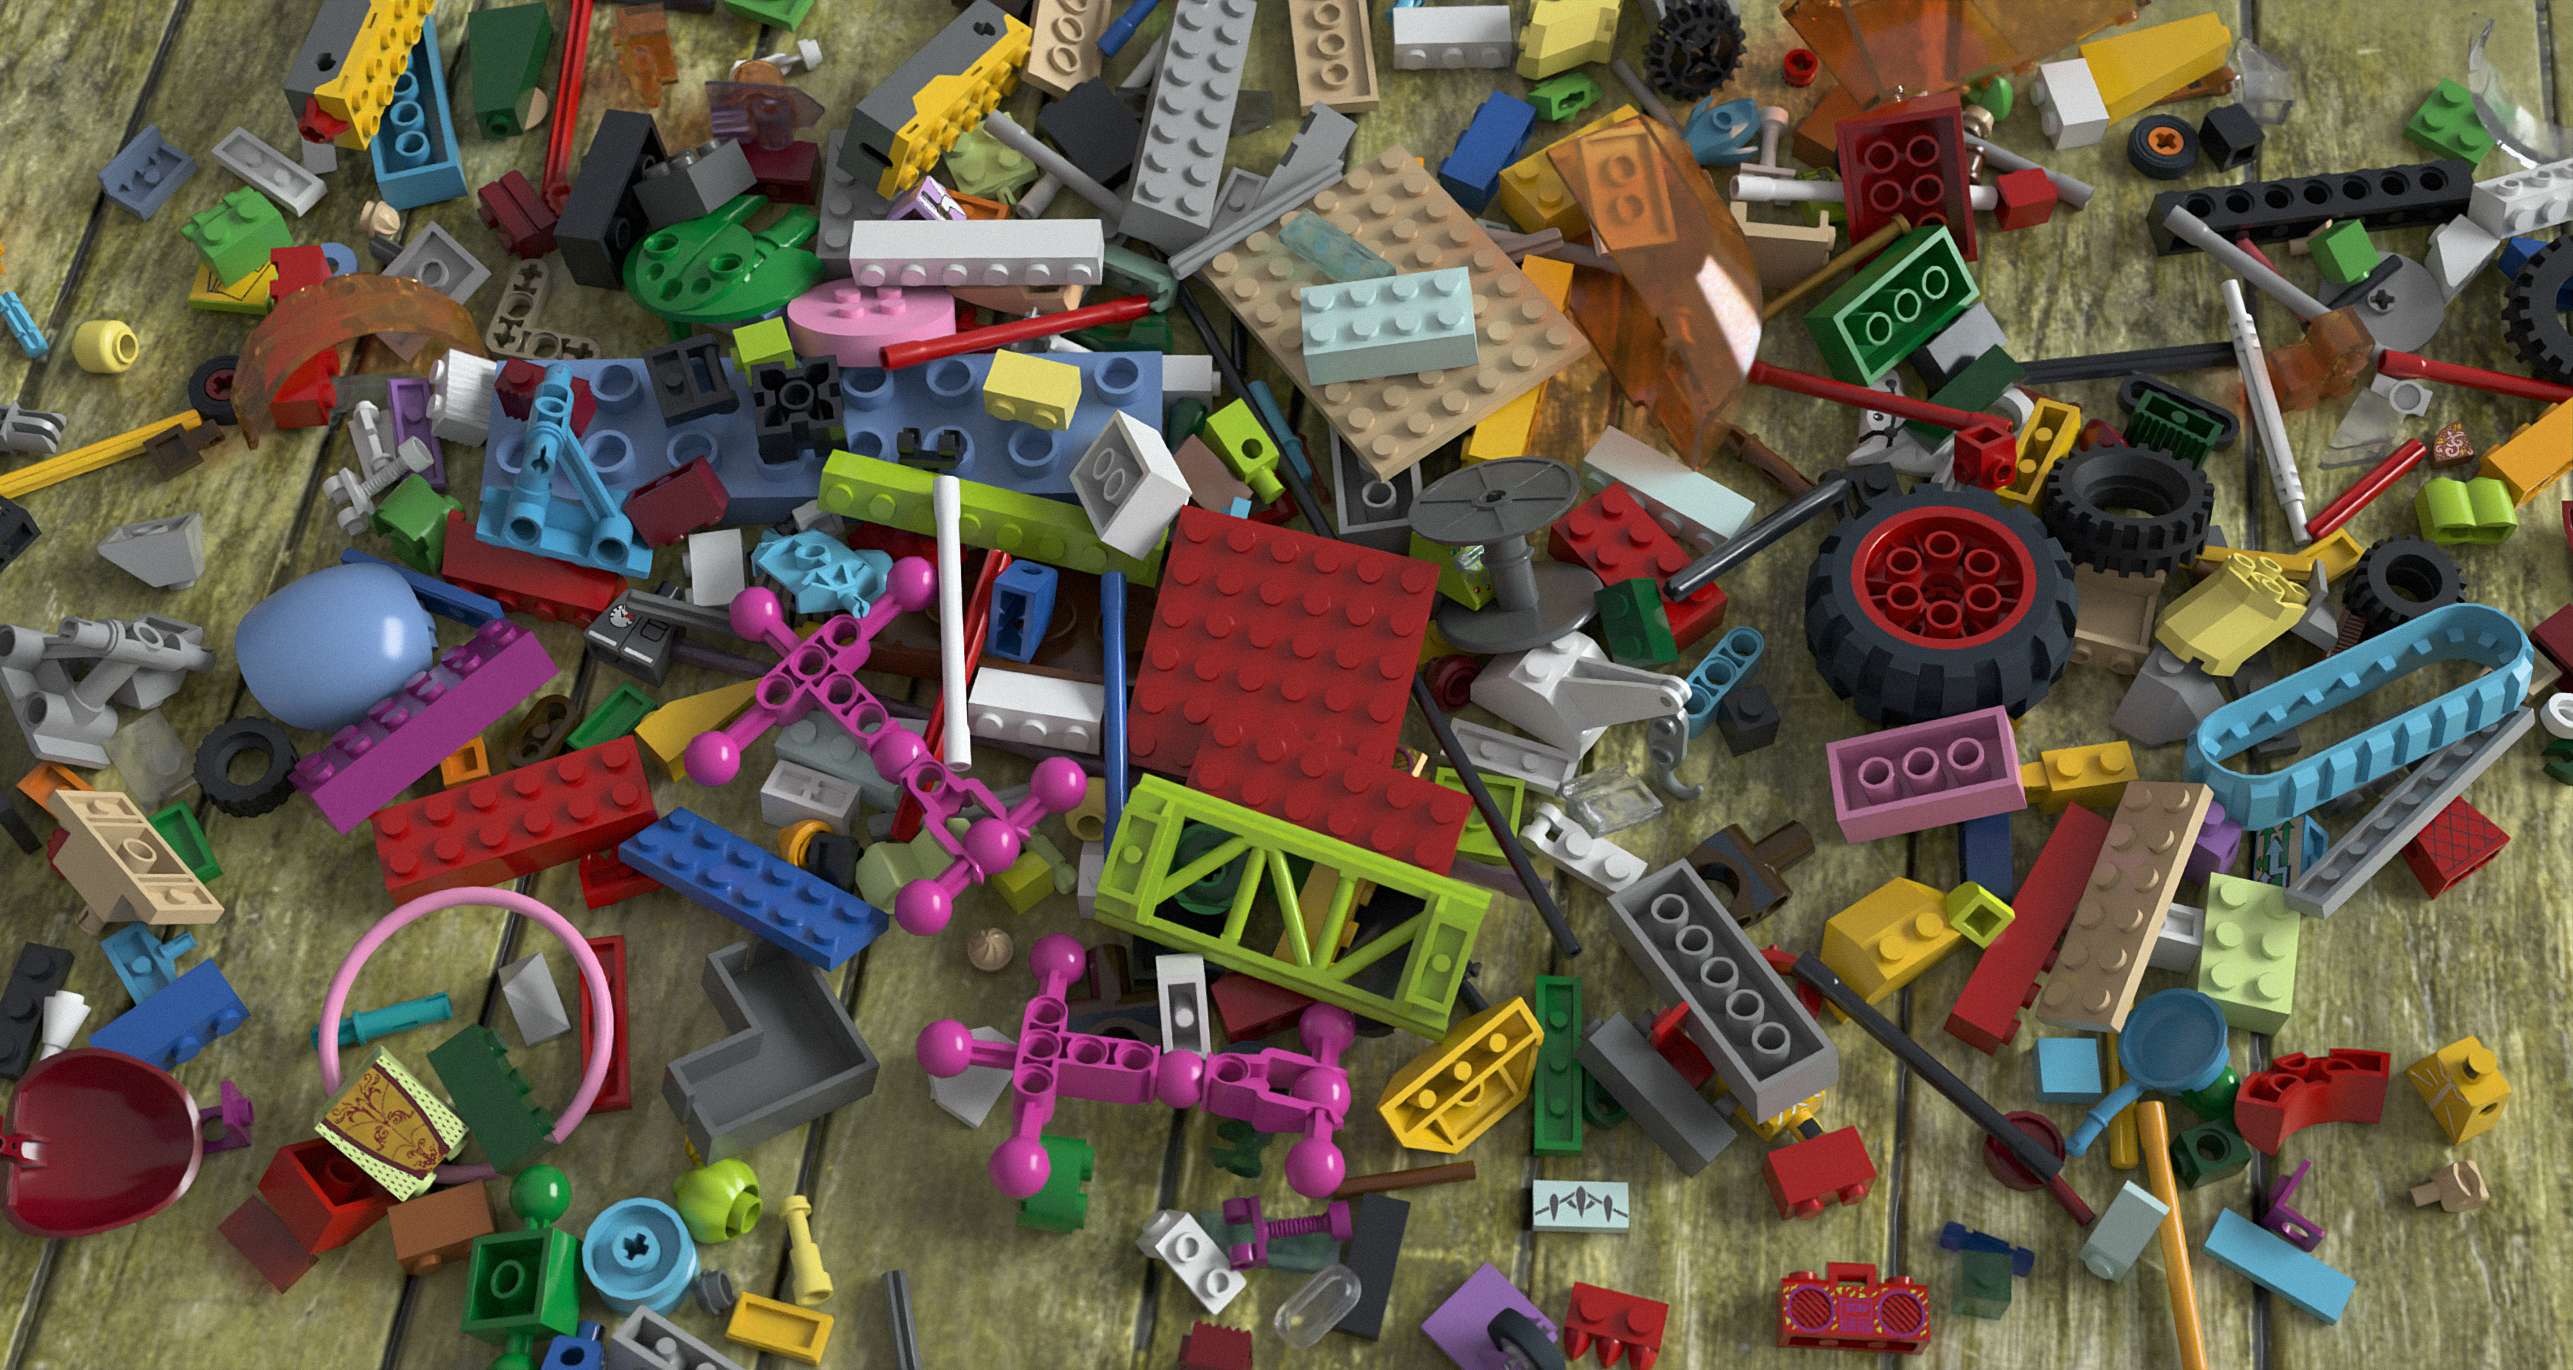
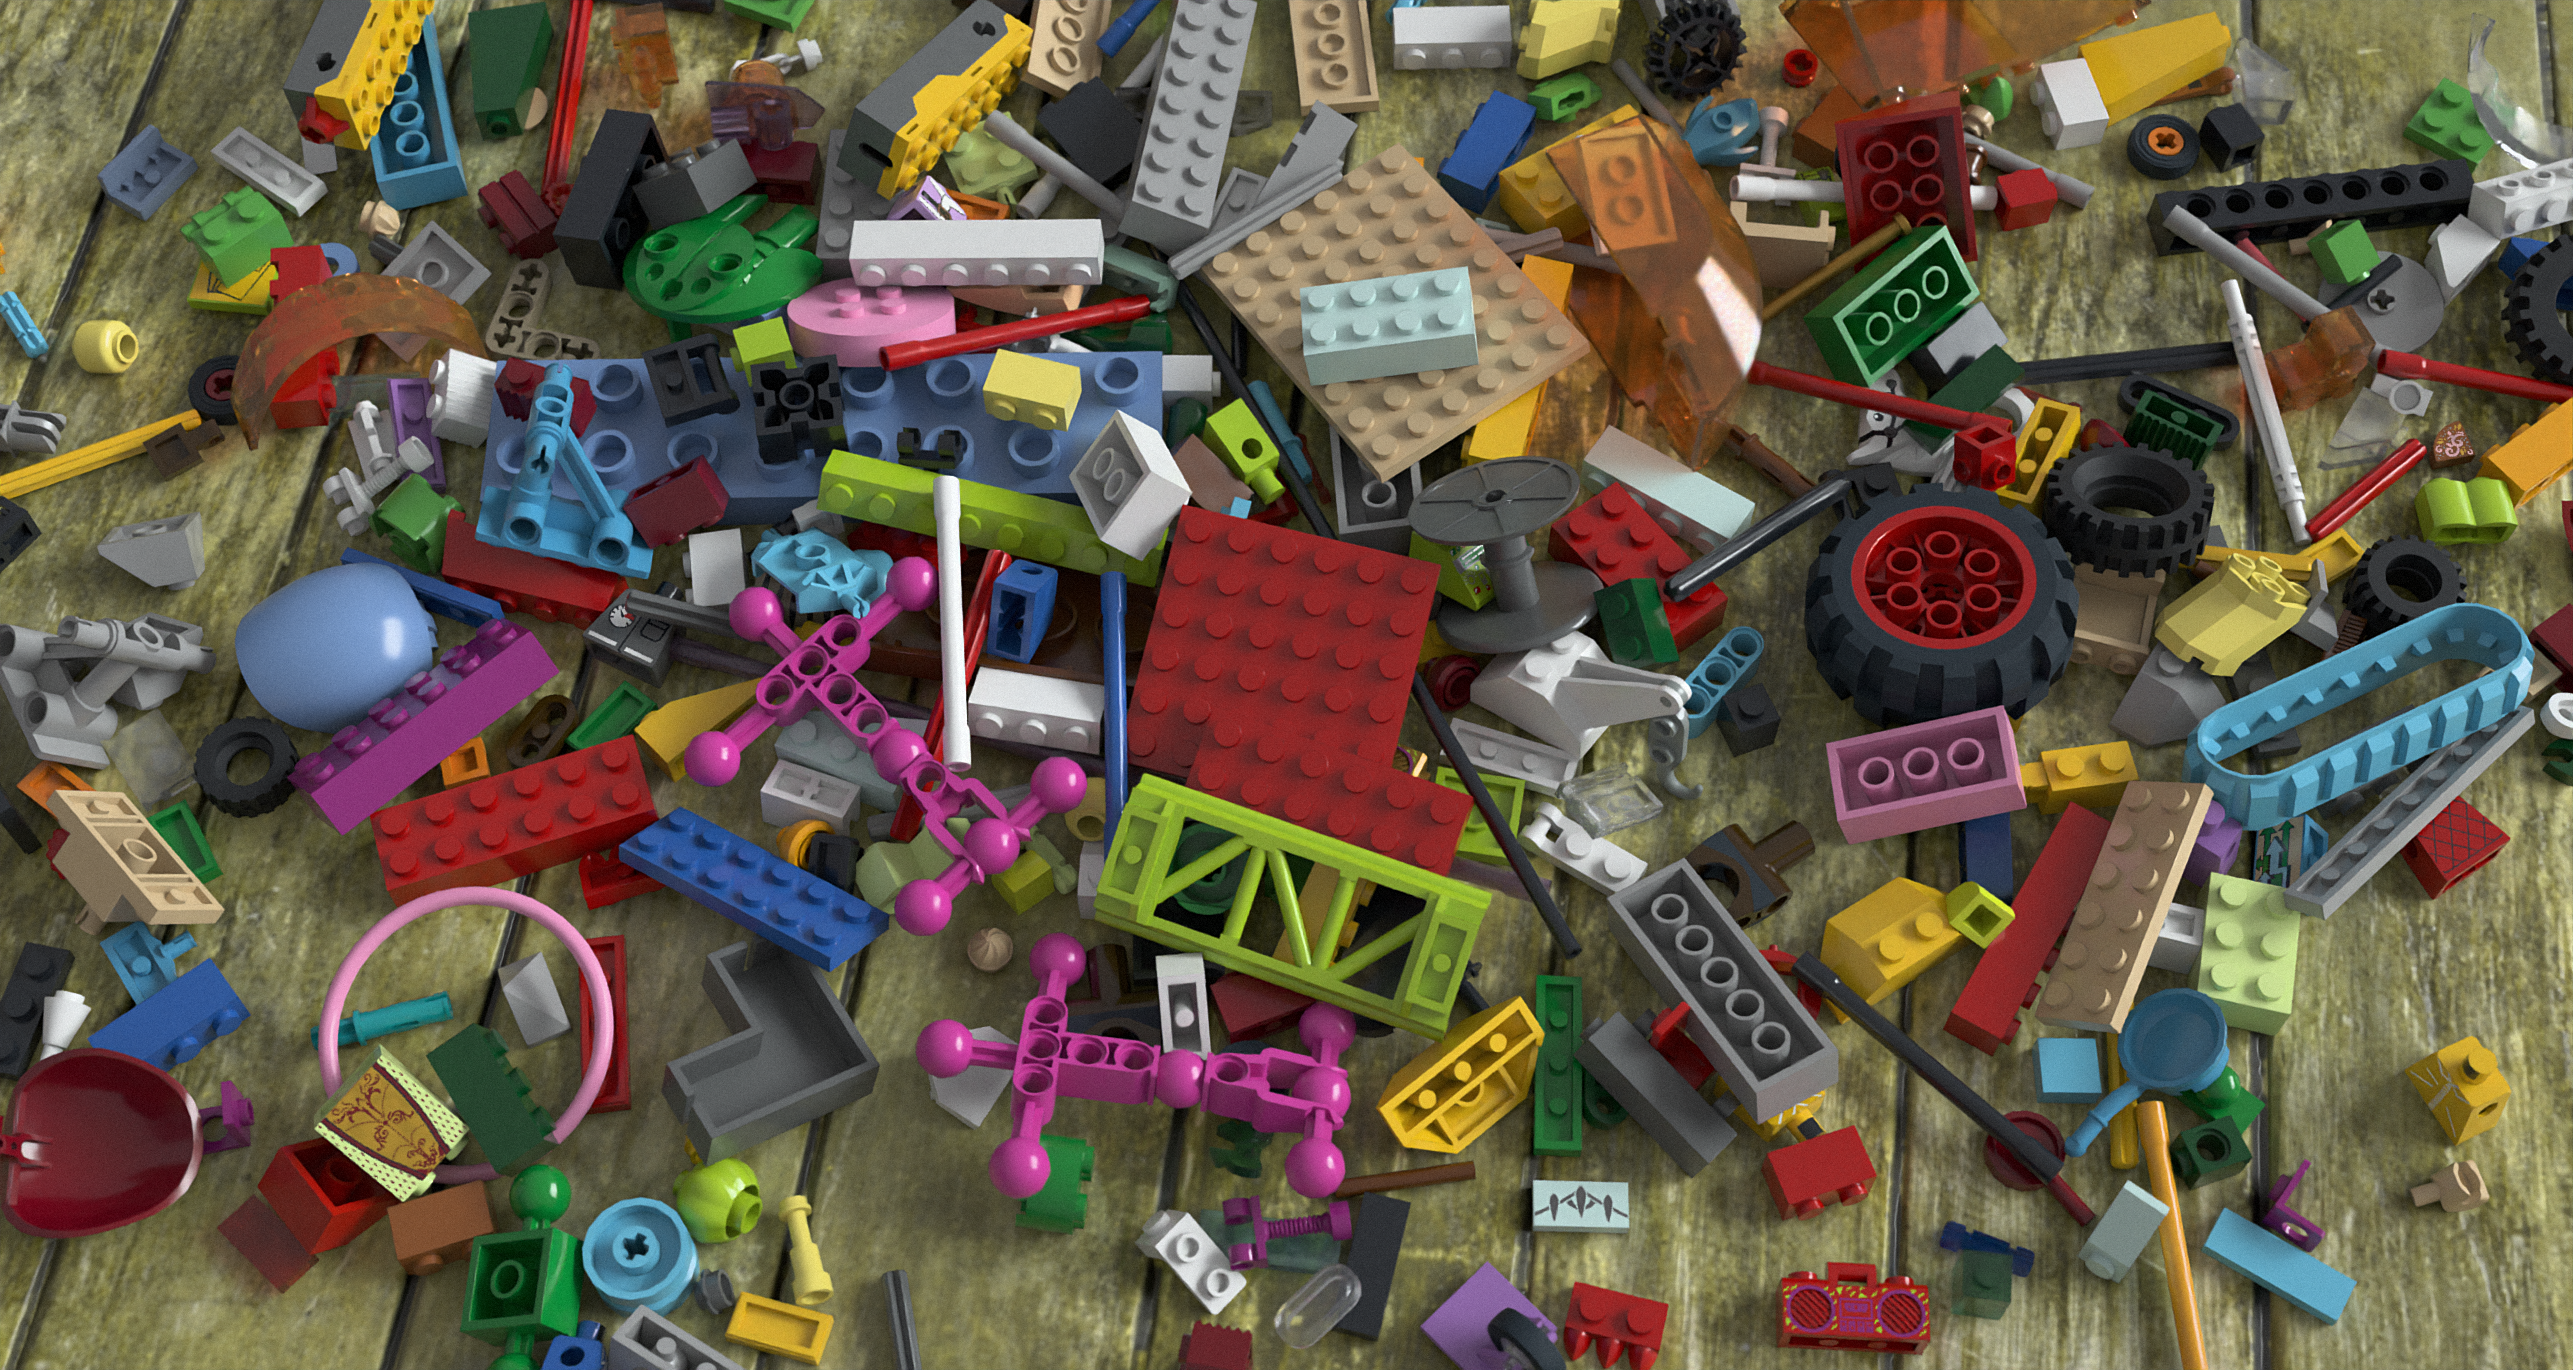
clear light blue tile [1278,208,1397,283] -> none
red brick [2234,1048,2391,1157] -> none

